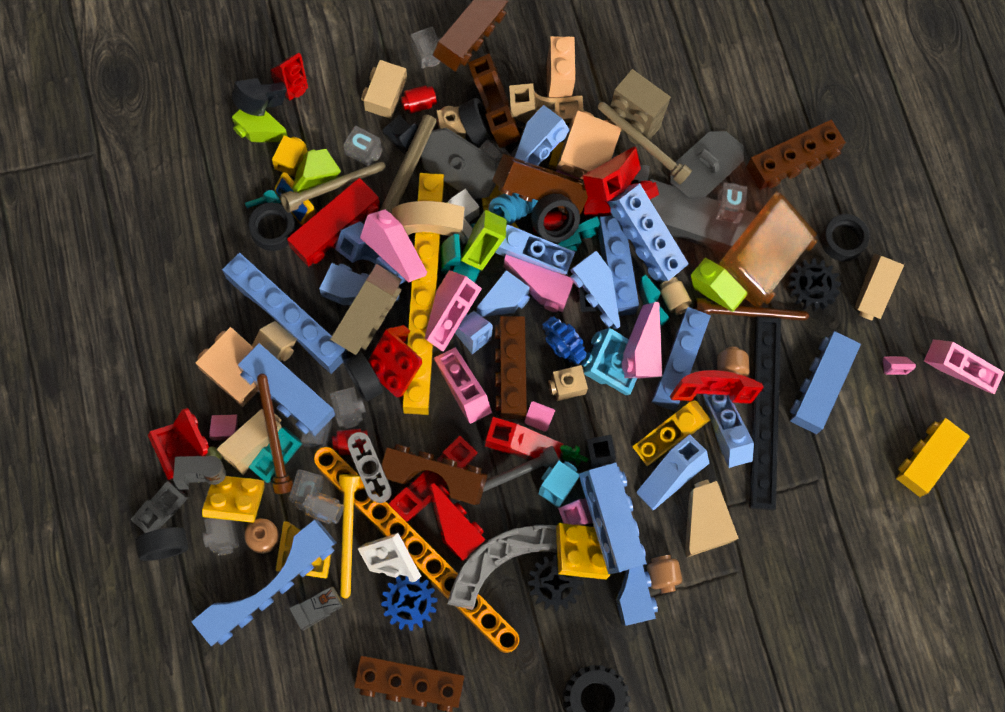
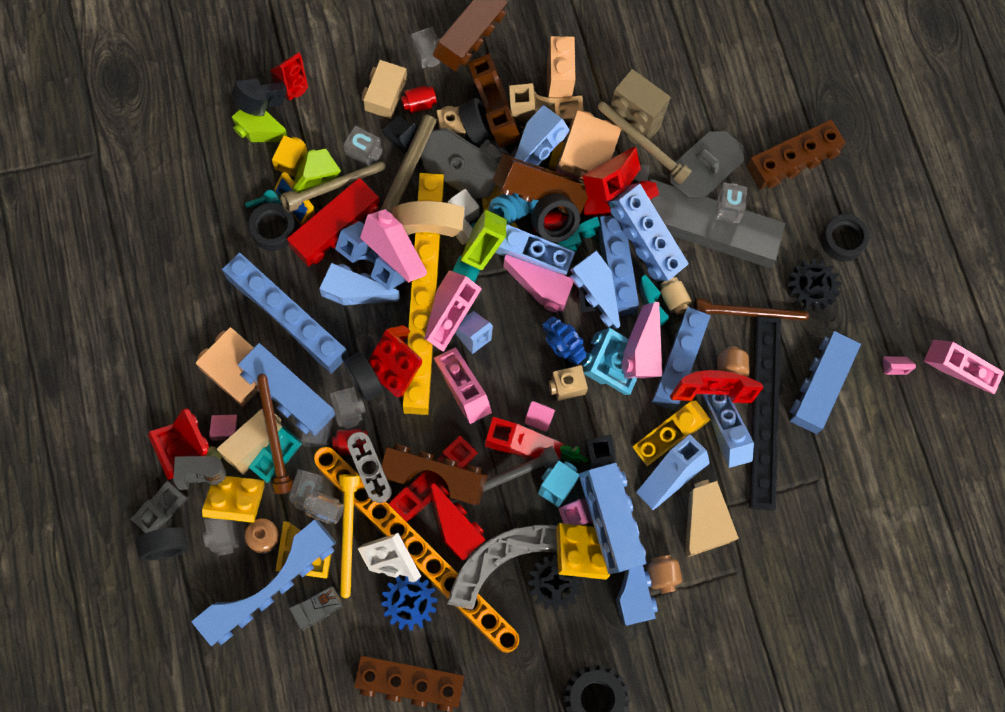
tan brick [252,321,297,361] -> none
dark tan brick [330,264,402,355] -> none
teal slope [440,234,460,274] -> none
light blue slope [477,270,530,317] -> none
reddish brown brick [495,316,527,419] -> none
lime slope [691,257,747,312] -> none
clear orange windscreen [718,191,818,307] -> none
tan slope [855,253,904,320] -> none
yellow brick [896,418,970,497] -> none

